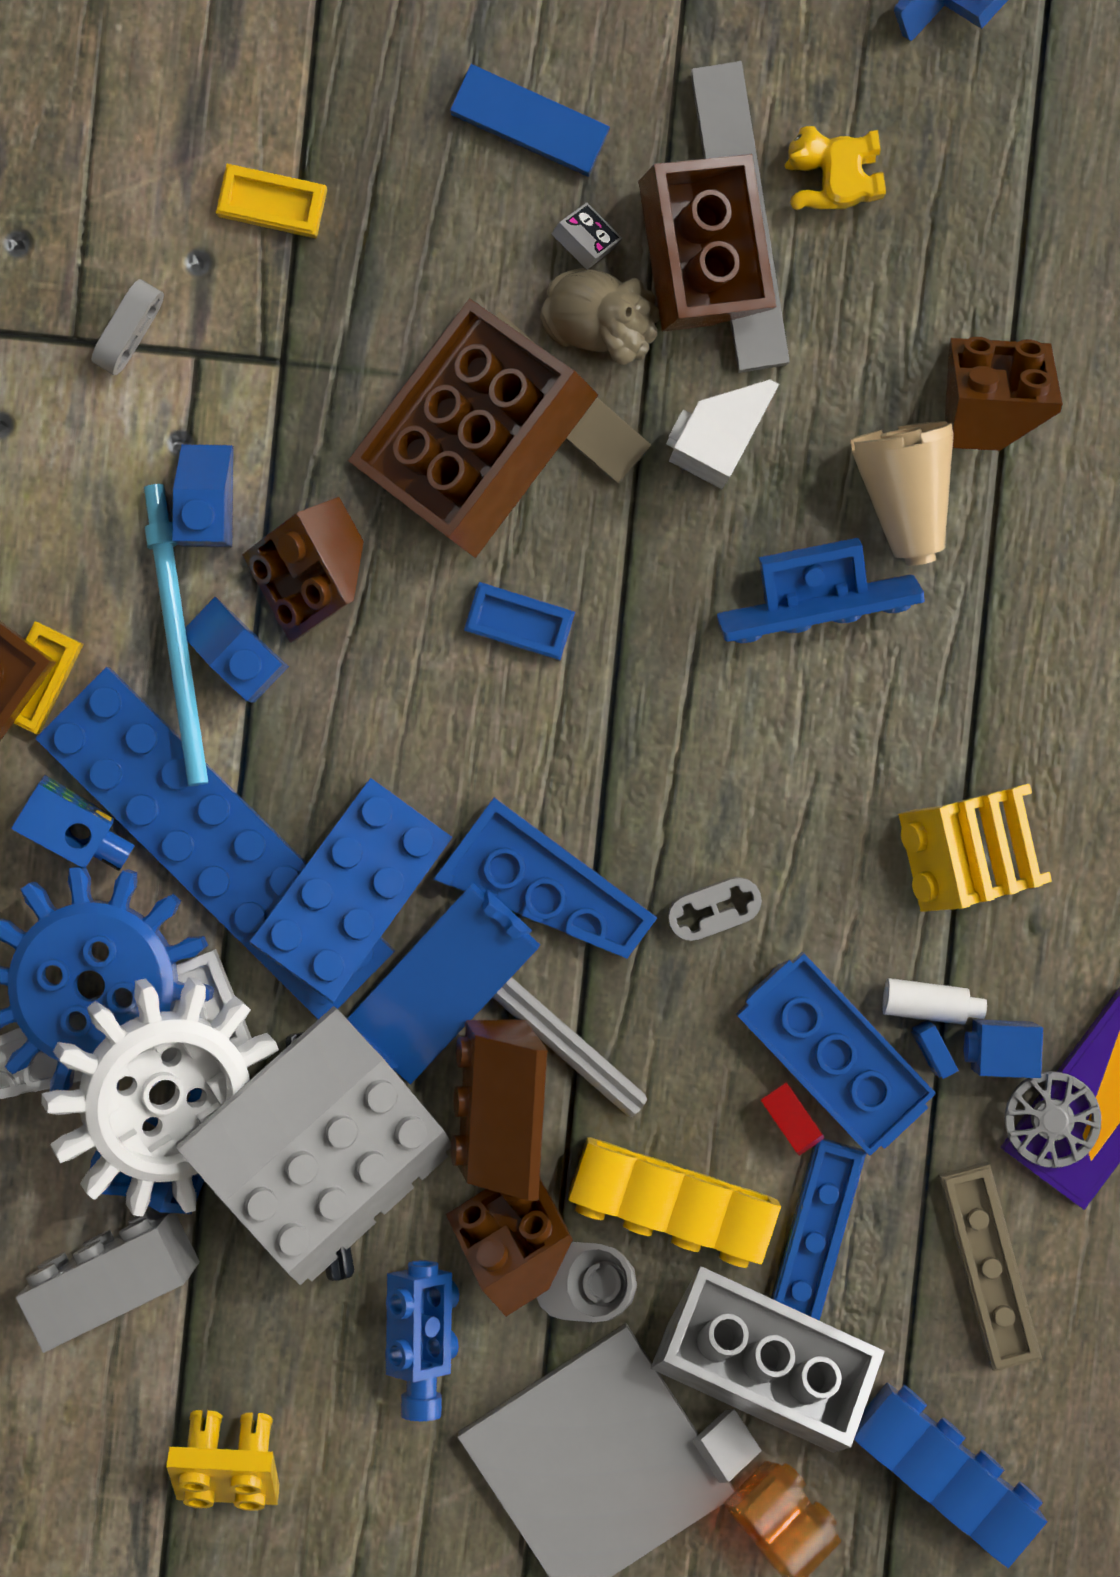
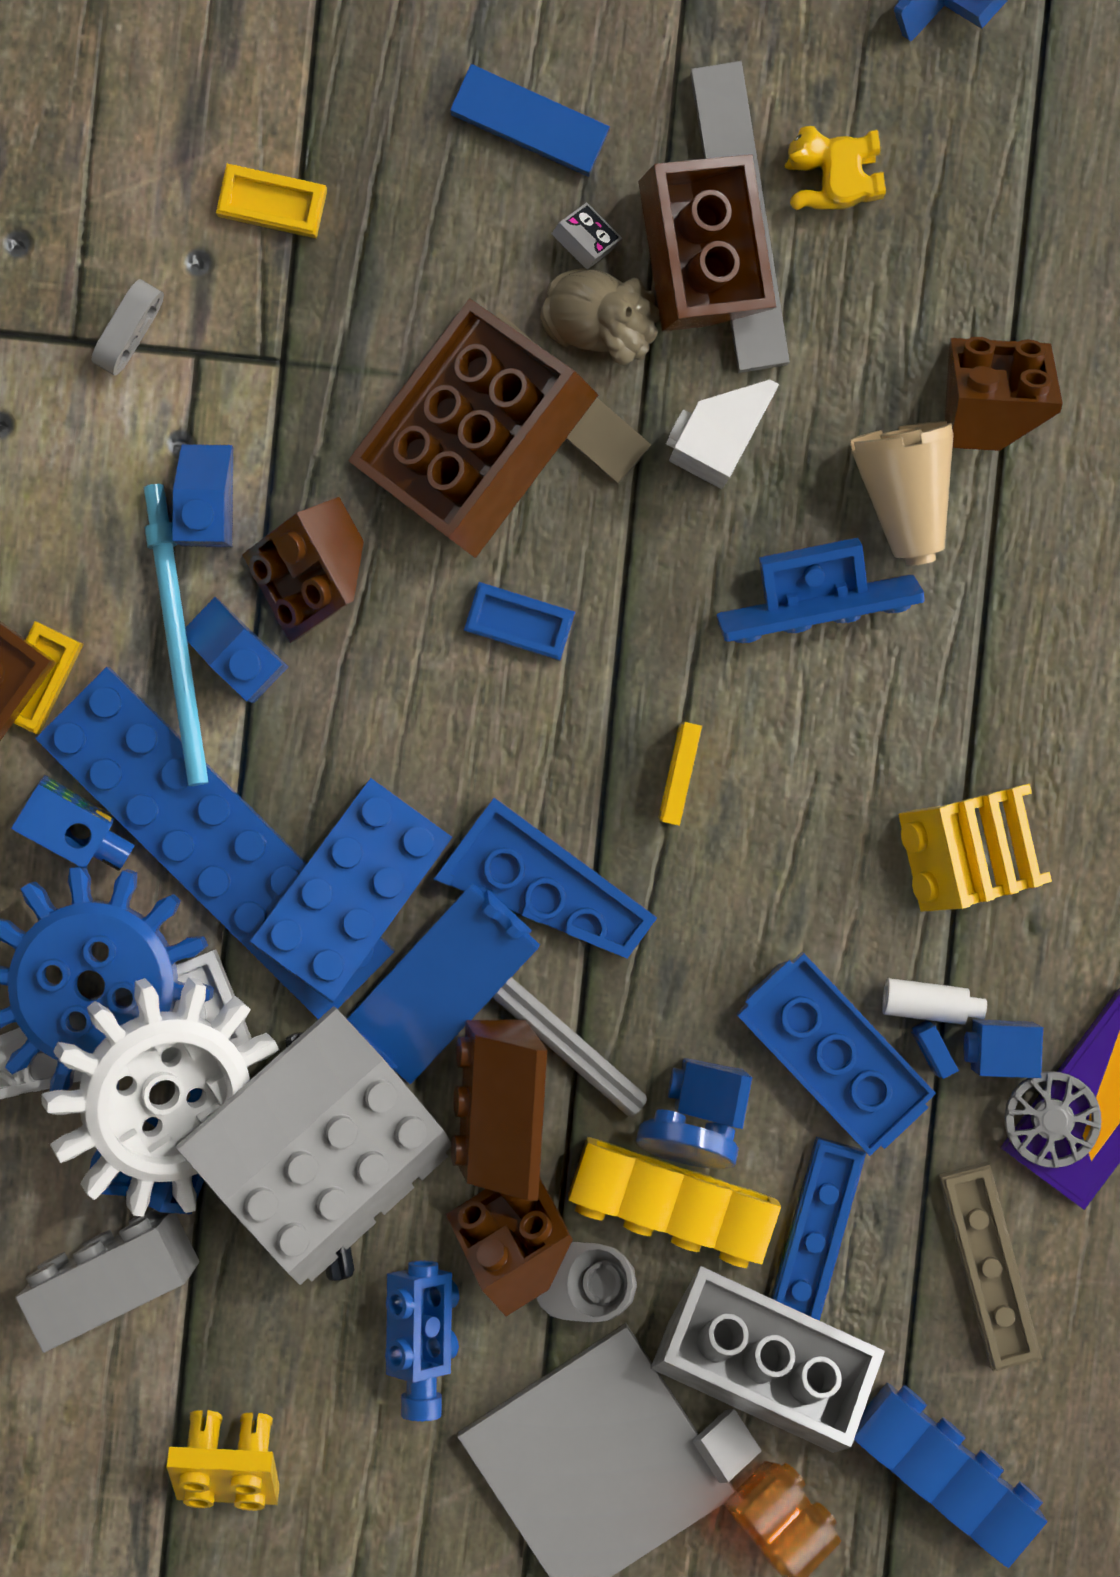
light grey beam [667,877,762,941] -> none
red piece [761,1082,825,1156] -> none
none -> blue tile [636,1109,739,1169]
none -> yellow tile [658,722,702,826]
none -> blue slope [668,1058,752,1129]

